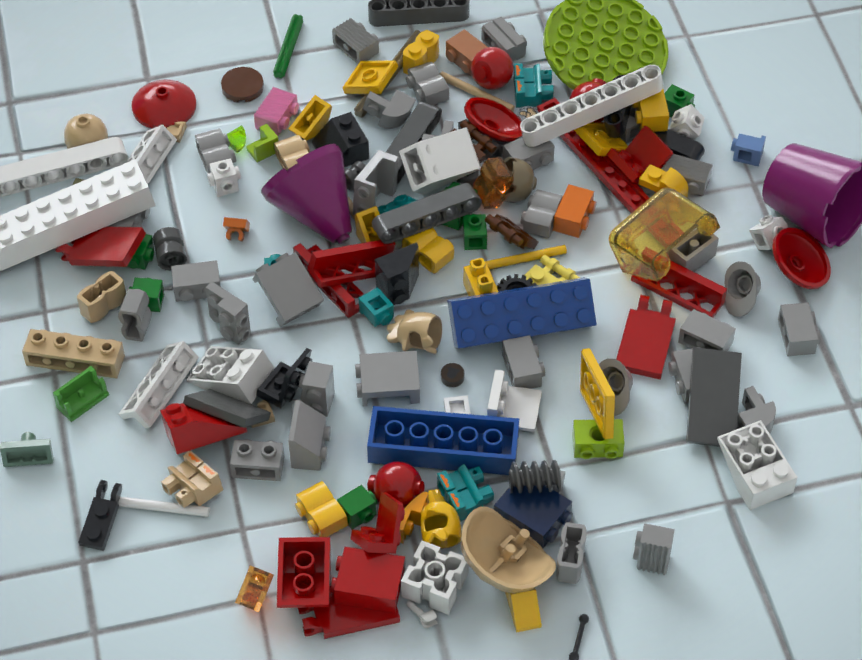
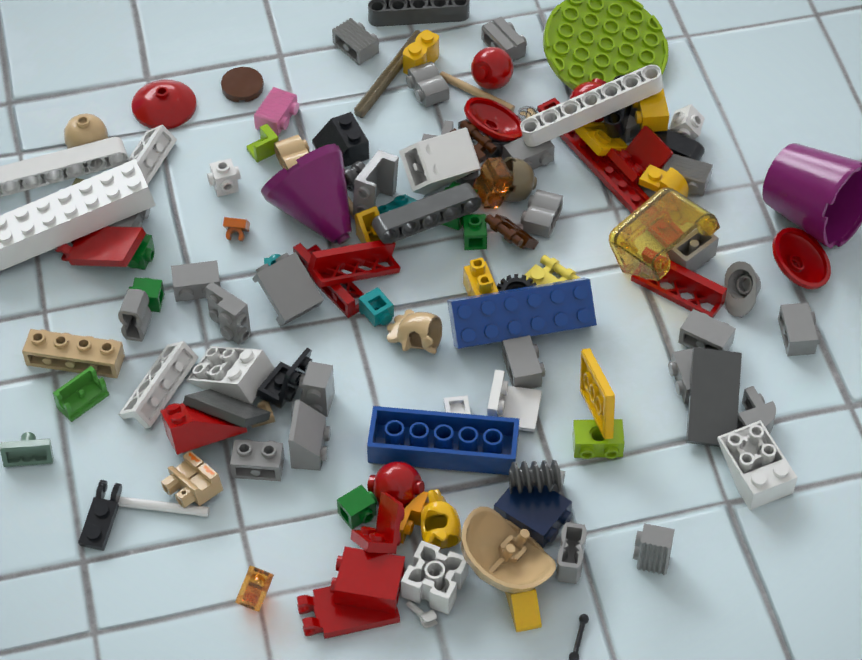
tan brick [77,271,126,323] -> none
dark grey wheel [153,227,187,271] -> none
tan tile [165,122,187,143] -> none
light grey brick [195,128,236,174] -> none
clear neon green tile [227,125,246,153] -> none
green axle [273,14,303,79] -> none
red slope [277,537,331,608] -> none
yellow slope [288,95,332,141] -> none
yellow brick [295,481,348,537] -> none
yellow tile [342,61,399,94] -> none
light grey panel [355,351,420,406] -> none
light grey brick [362,90,416,128] -> none
black slope [375,243,419,305] -> none
dark grey beam [386,101,442,185] -> none
yellow brick [402,228,454,274] -> none
teal hips [437,464,494,522] -> none
dark brown tile [441,363,465,387] -> none
nougat brick [446,29,487,76] -> none
yellow bar [486,245,567,270] -> none
teal hips [513,63,554,108] -> none
orange brick [553,184,596,238] -> none
light grey piece [599,359,633,416] -> none
red tile [616,295,676,380] -> none
green brick [664,84,695,118] -> none
medium blue brick [731,133,766,167] -> none
white brick [749,215,788,250] -> none

